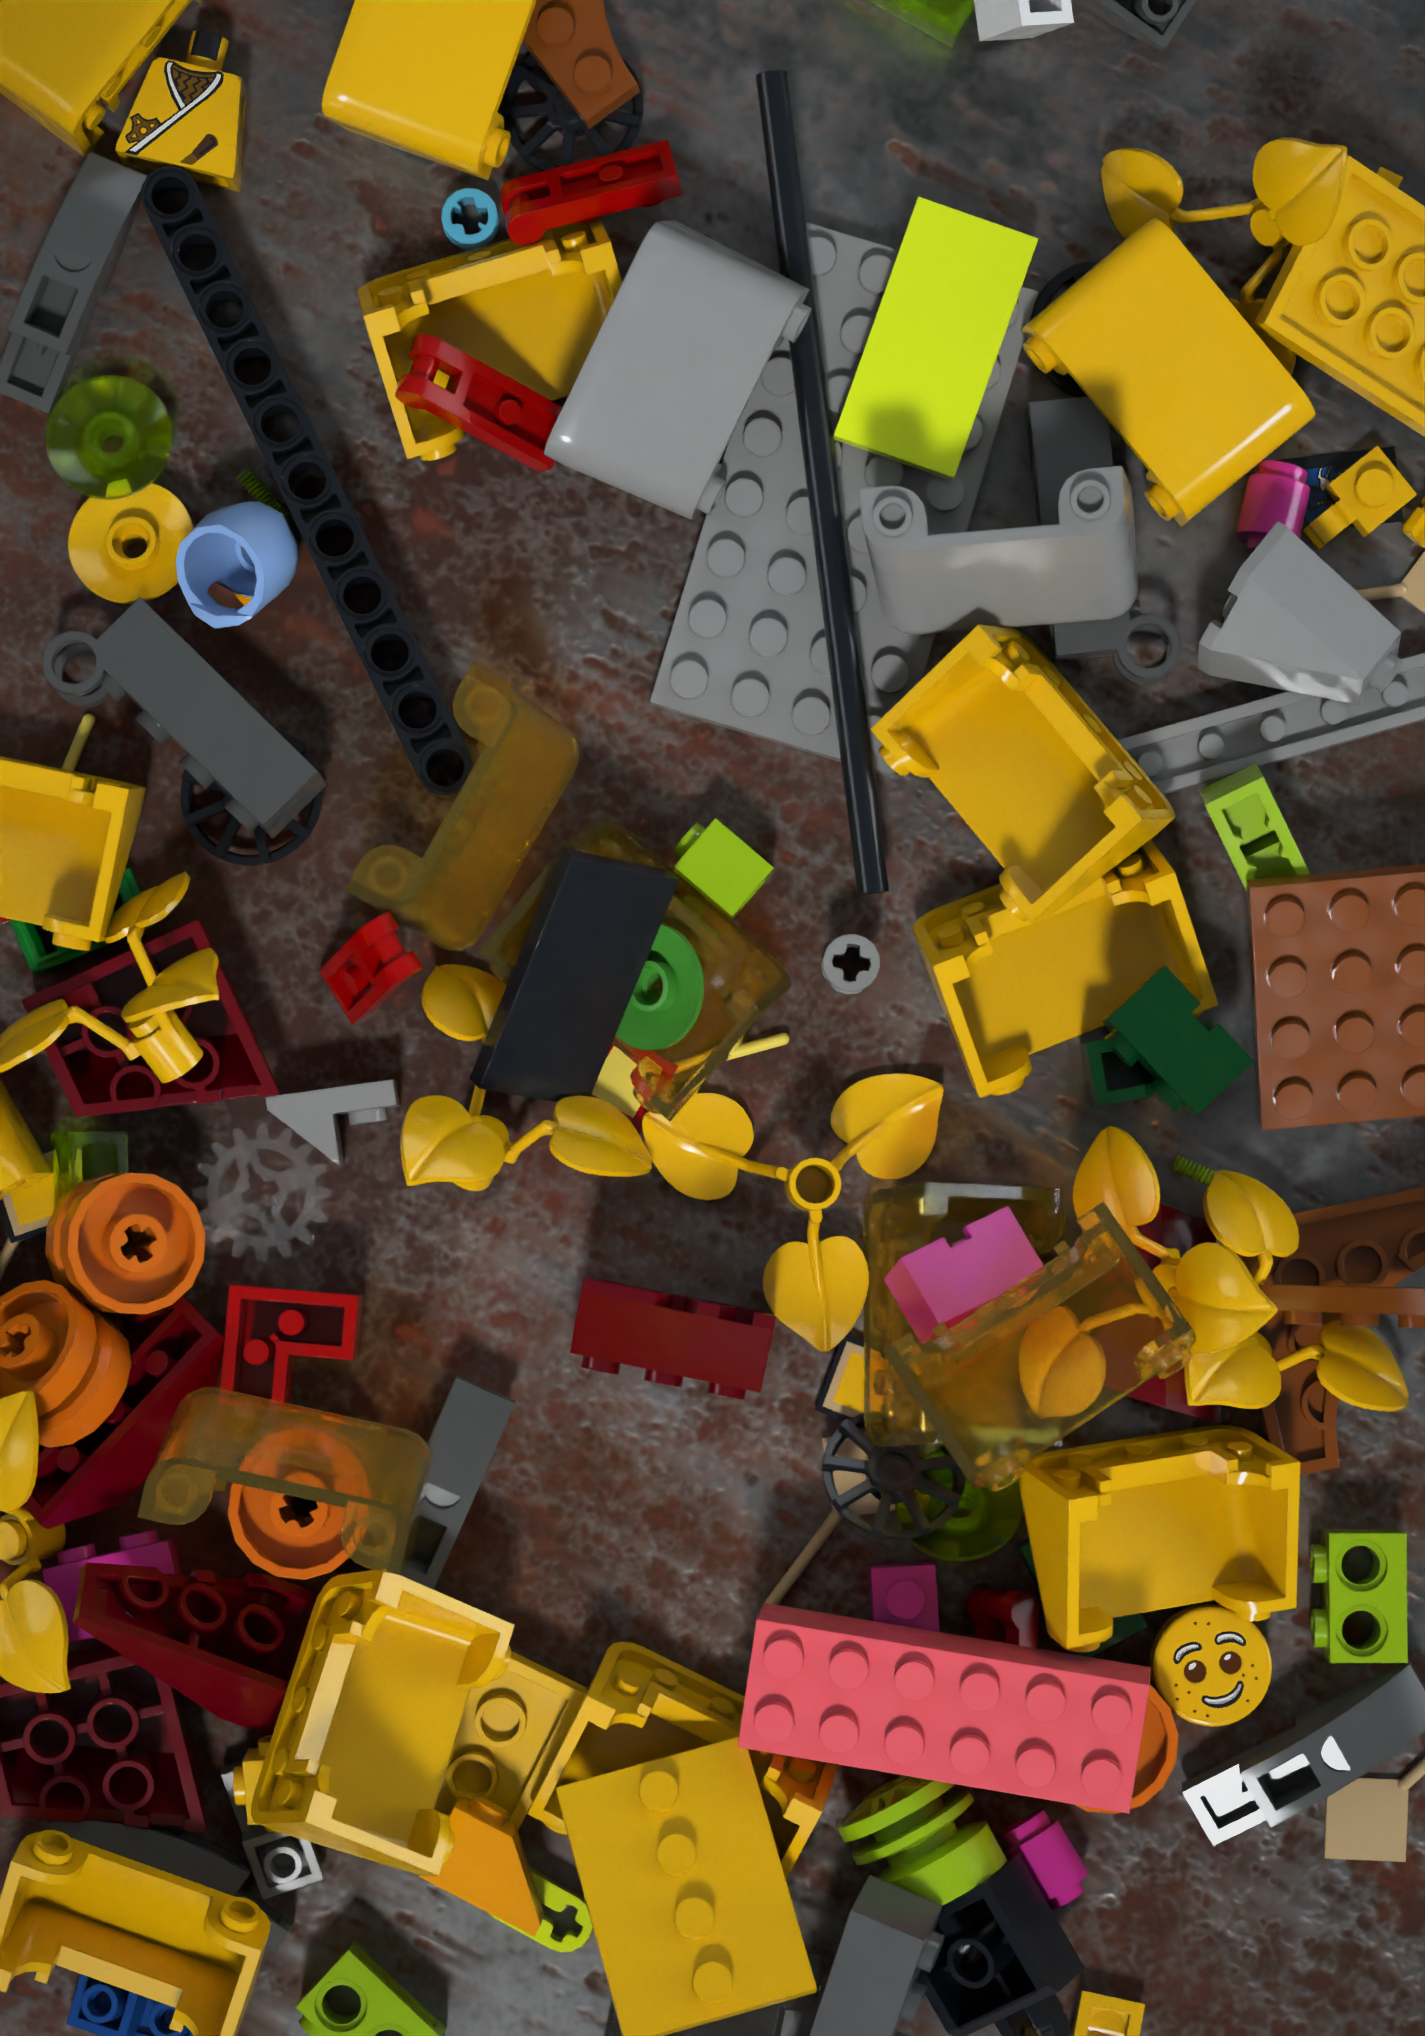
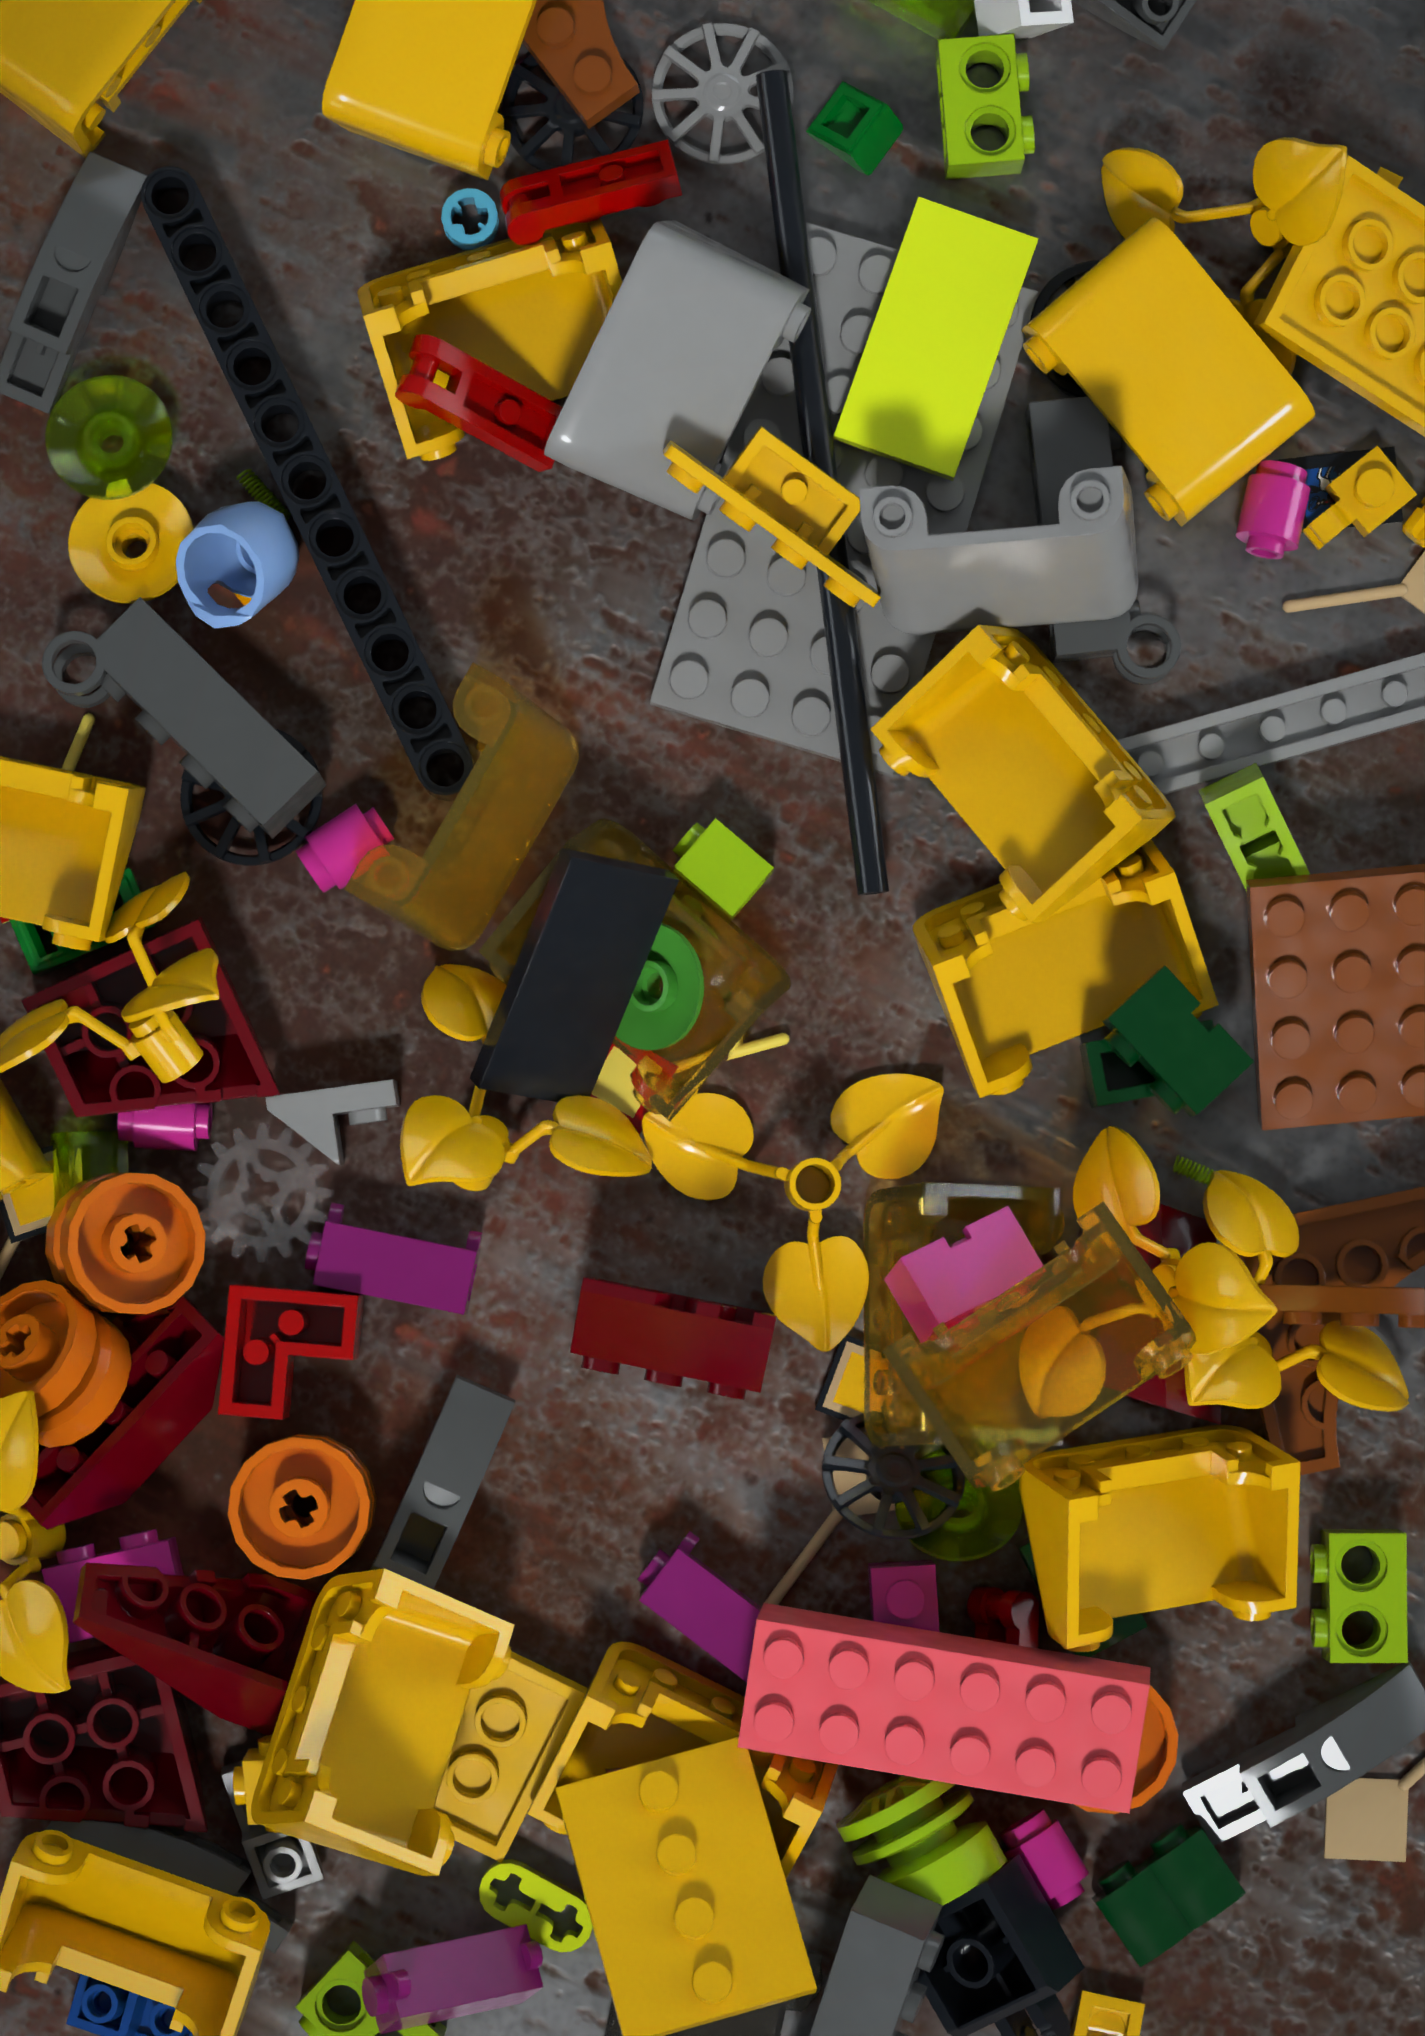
yellow torso [115,31,247,192] -> none
clear yellow windscreen [137,1387,432,1575] -> none
red plate [319,911,424,1025] -> none
light orange slope [418,1796,544,1937] -> none
light grey bush [821,934,880,995] -> none
yellow head [1149,1603,1272,1727] -> none
light grey slope [1198,521,1402,705] -> none
none -> dark pink brick [117,1102,213,1151]
none -> dark pink brick [296,803,394,893]
none -> magenta brick [305,1202,482,1315]
none -> magenta brick [362,1924,543,2034]
none -> magenta brick [637,1531,762,1682]
none -> light grey wheel [652,22,794,165]
none -> yellow bracket [663,425,881,608]
none -> green slope [806,81,903,176]
none -> lime brick [935,34,1035,180]
none -> dark green brick [1092,1823,1246,1967]

